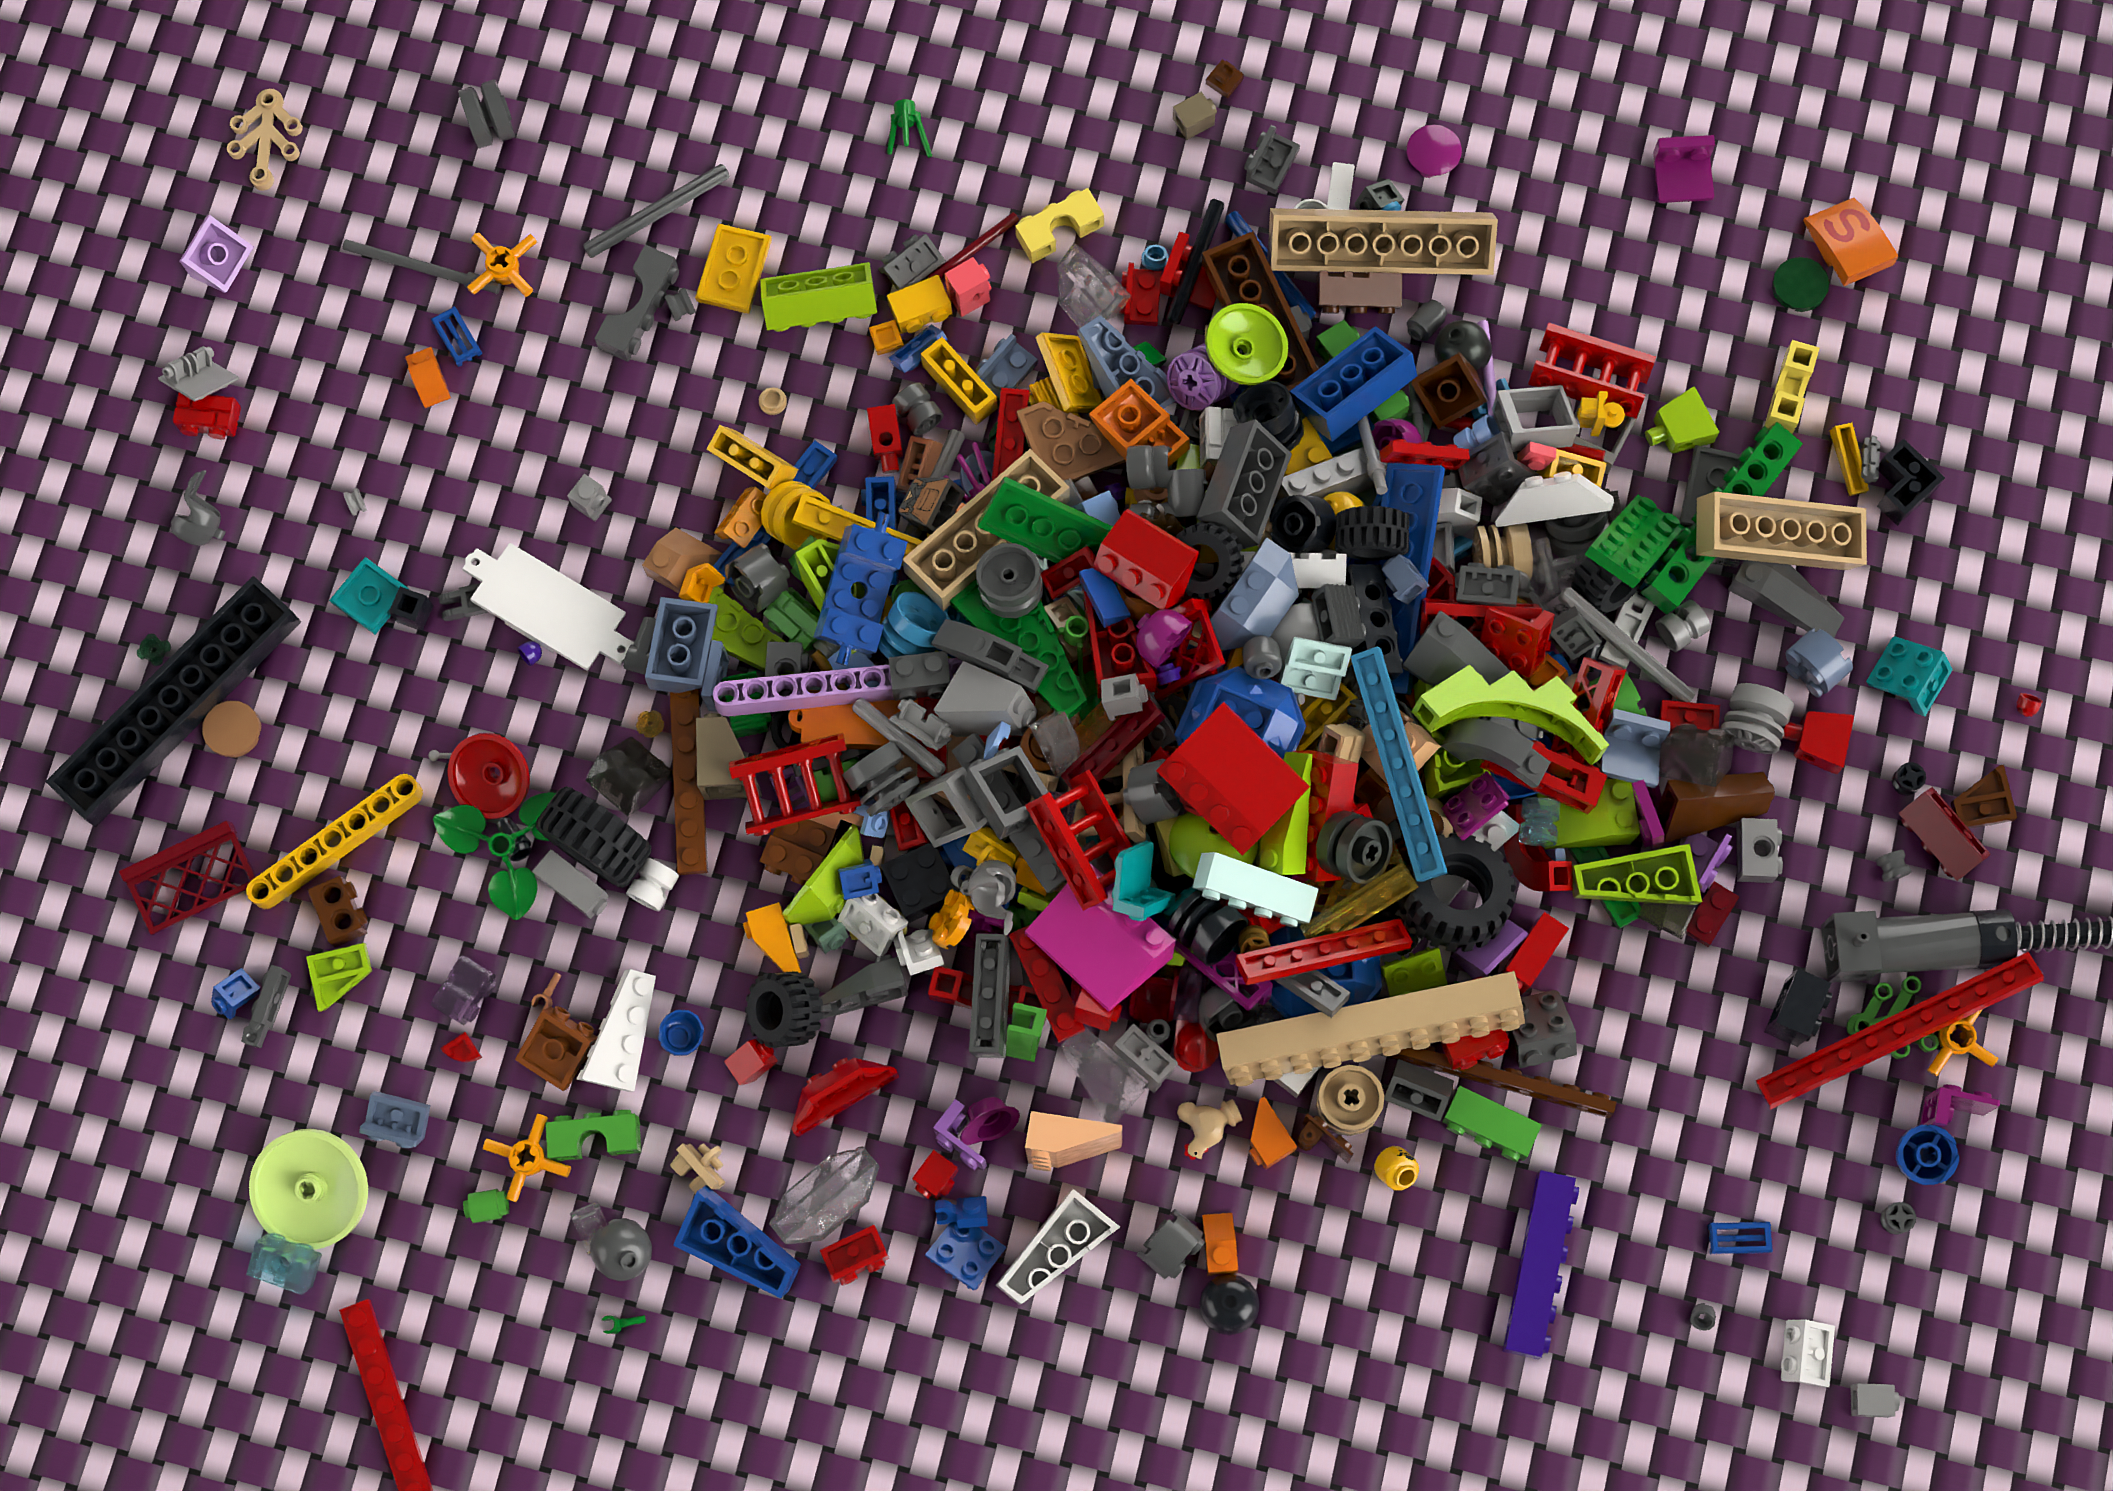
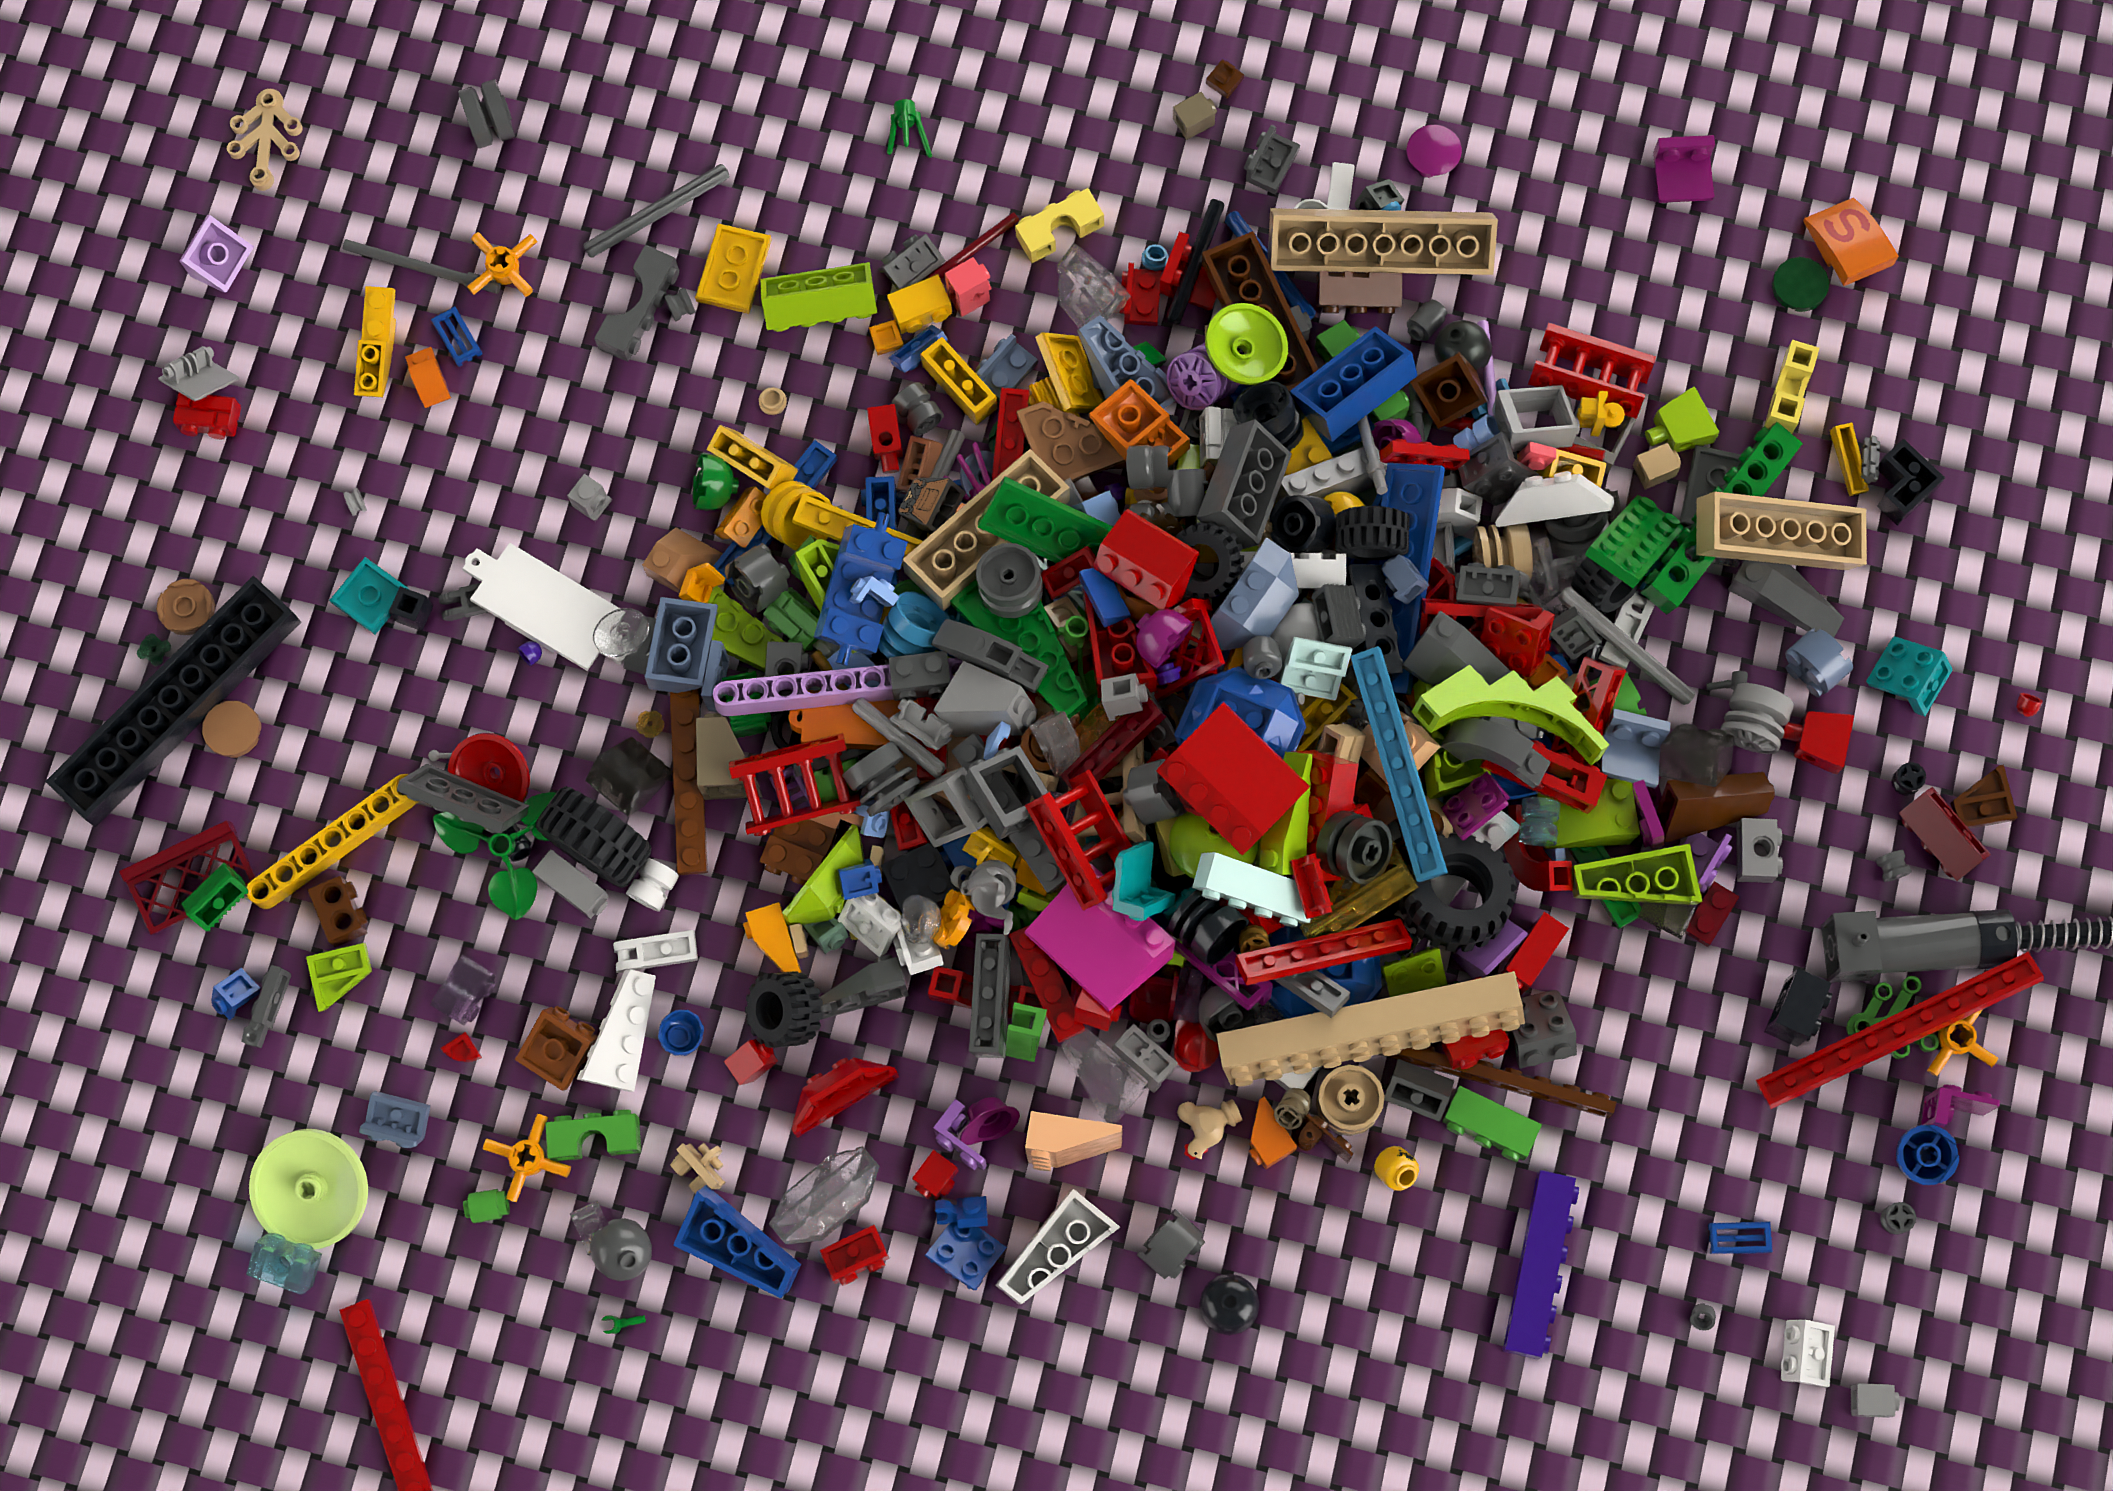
dark grey hair [170,470,226,546] -> none
nougat hand [531,972,562,1010] -> none
orange slope [1202,1213,1238,1276] -> none
light grey wheel [1655,599,1711,652] -> none
red plate [1659,700,1720,736] -> none
none -> medium nougat tile [156,579,215,635]
none -> green brick [181,863,248,931]
none -> yellow slope [354,286,396,398]
none -> dark grey plate [397,764,529,834]
none -> clear dish [593,608,649,657]
none -> white plate [613,930,698,973]
none -> green cylinder [692,453,739,511]
none -> light blue bracket [849,576,900,607]
none -> clear helmet [900,895,941,944]
none -> dark tan wheel [1274,1088,1312,1129]
none -> red hinge [1290,853,1333,919]
none -> tan brick [1633,443,1681,490]
none -> dark grey hand [1706,671,1748,691]

